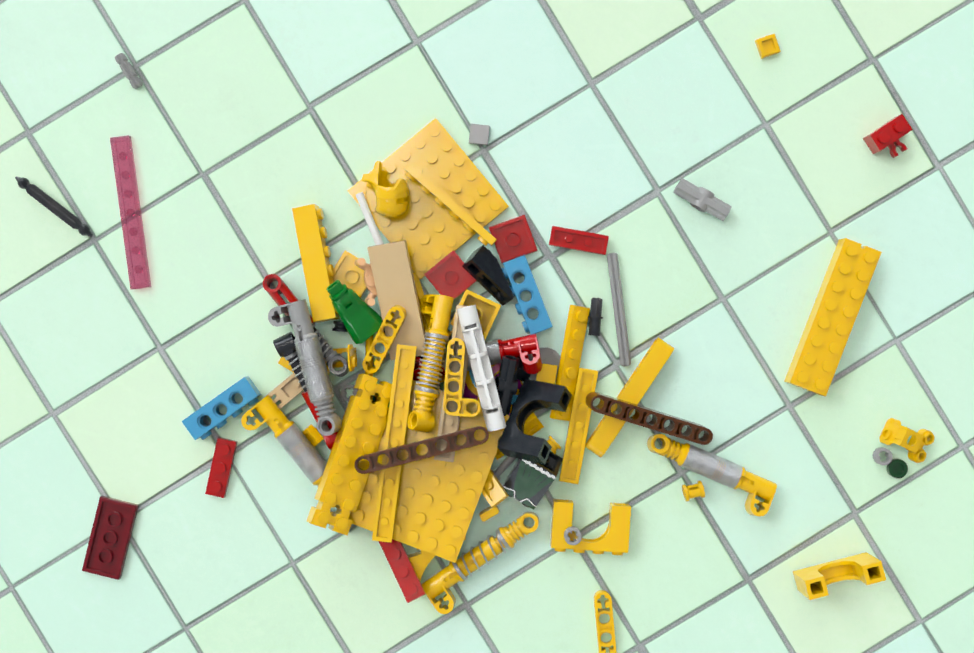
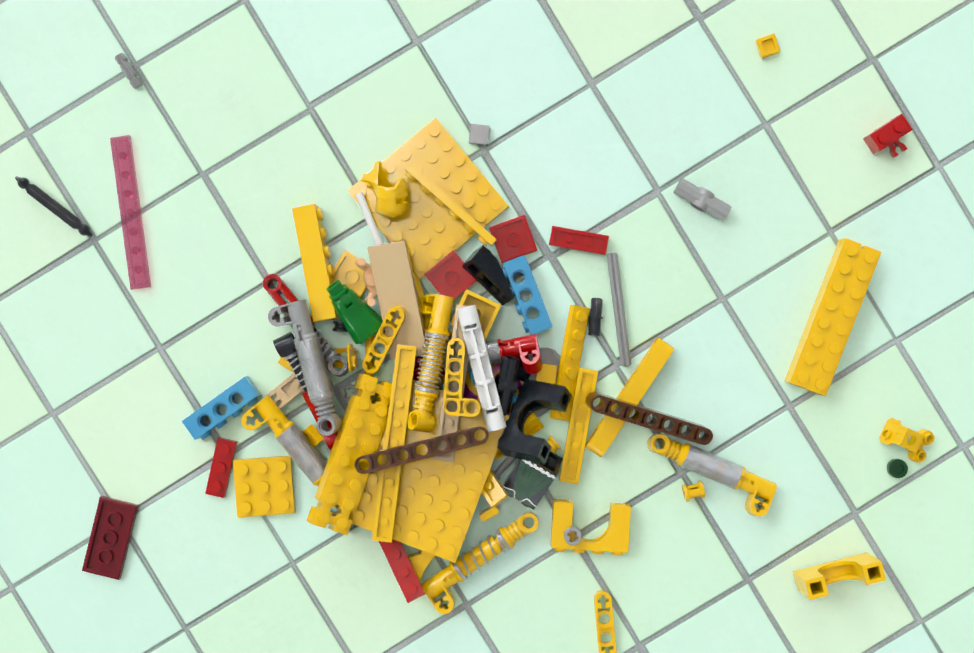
light grey bush [872,447,892,465] -> none
none -> yellow plate [233,455,296,518]

